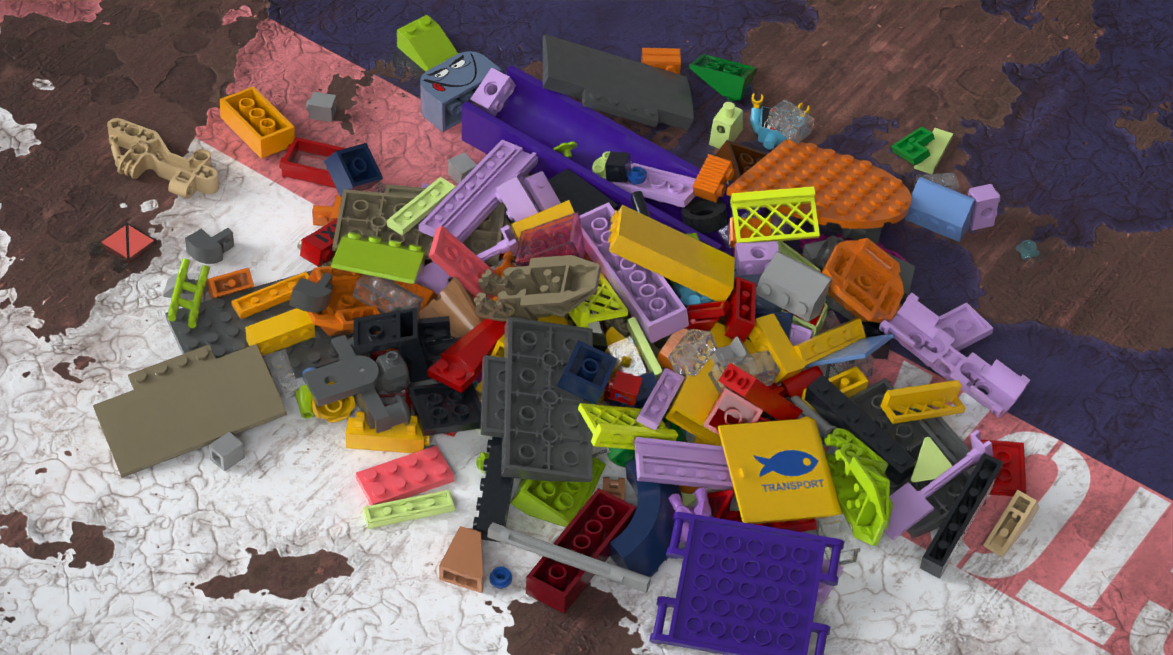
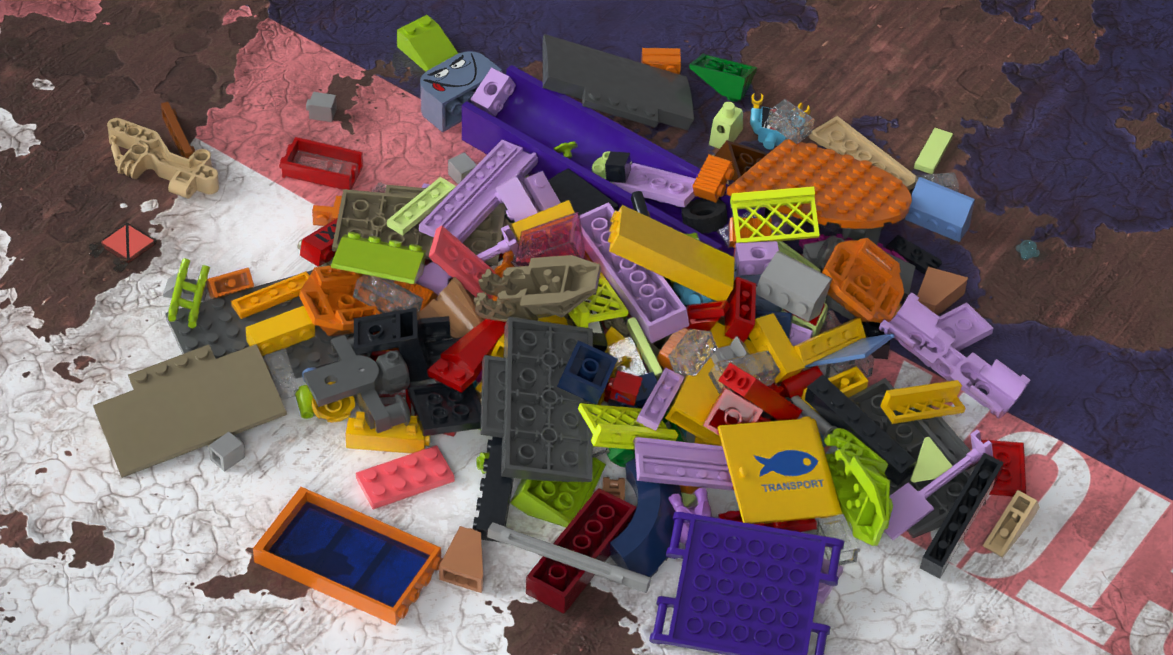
dark grey brick [185,228,234,264] -> none
light orange brick [220,86,295,159] -> none
dark grey brick [289,272,334,312] -> none
dark blue brick [324,143,384,197] -> none
yellowish green tile [363,490,455,529] -> none
blue plate [489,567,512,588] -> none
blue plate [627,167,647,184] -> none
piece [707,489,735,519] -> none
green plate [891,126,935,166] -> none
lavender brick [968,184,1000,231] -> none
none -> dark orange plate [161,102,195,159]
none -> window [253,487,443,626]
none -> tan wing [809,116,919,191]
none -> black hinge [886,235,942,274]
none -> nougat slope [917,267,968,315]

